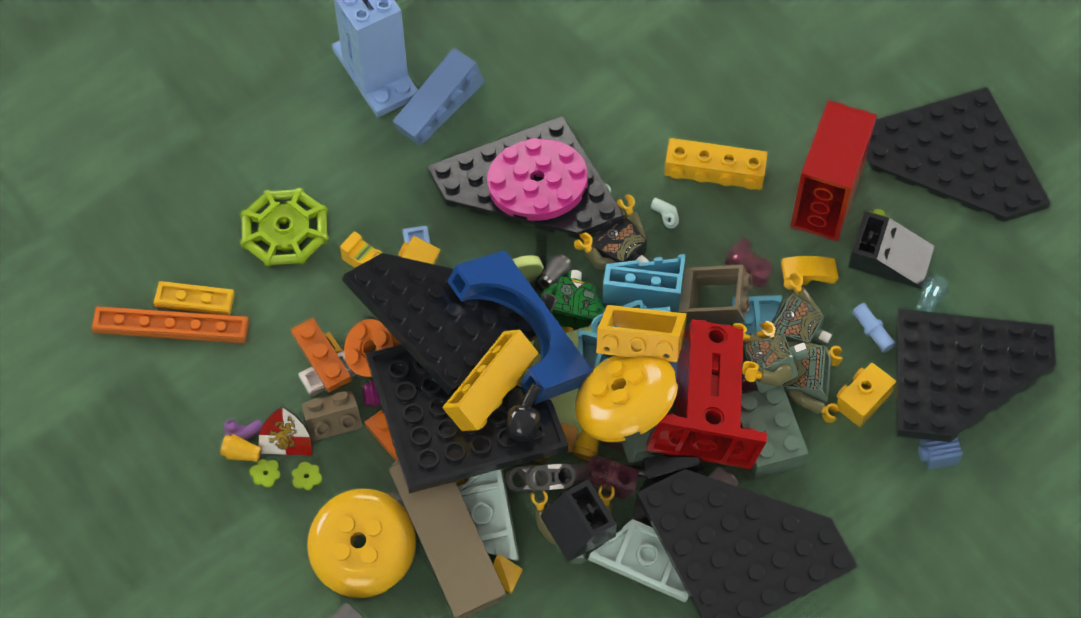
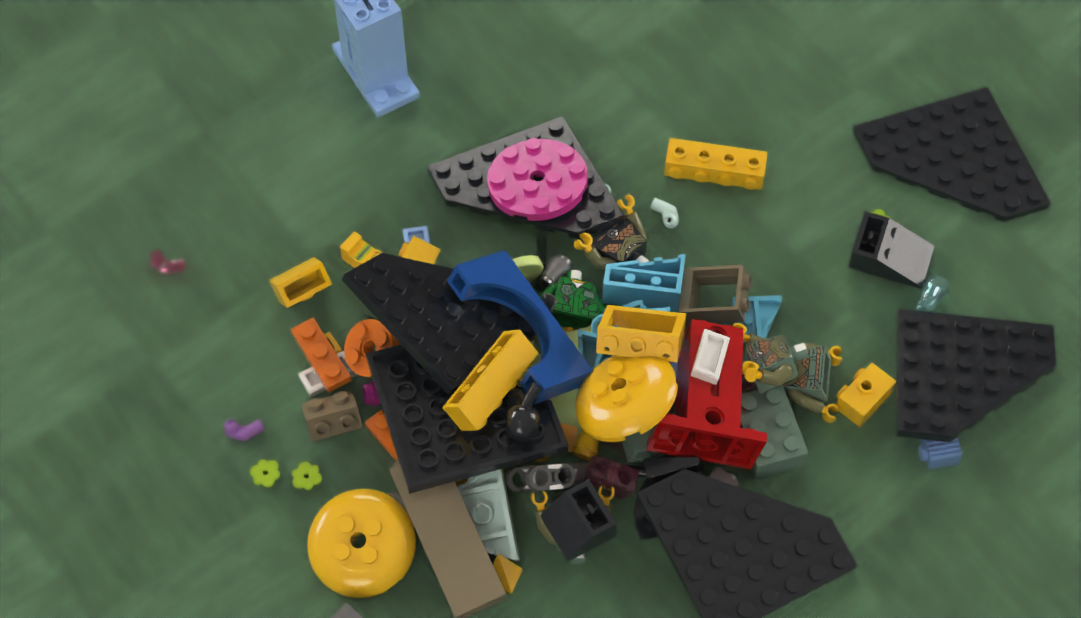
orange tile [91,306,250,344] -> none
yellow tile [153,281,235,315] -> none
yellow cone [220,434,262,462] -> none
lime plate [240,187,329,267] -> none
shield [259,406,313,456] -> none
medium blue wedge [393,48,485,146] -> none
light aqua wing [588,519,689,602] -> none
clear pink leg [725,236,772,287] -> none
torso [756,273,833,347] -> none
yellow slope [781,256,839,286] -> none
red brick [790,100,877,242] -> none
light blue pin [852,303,896,353] -> none
none -> clear pink arm [149,250,186,274]
none -> yellow brick [269,257,332,308]
none -> white tile [690,329,730,385]

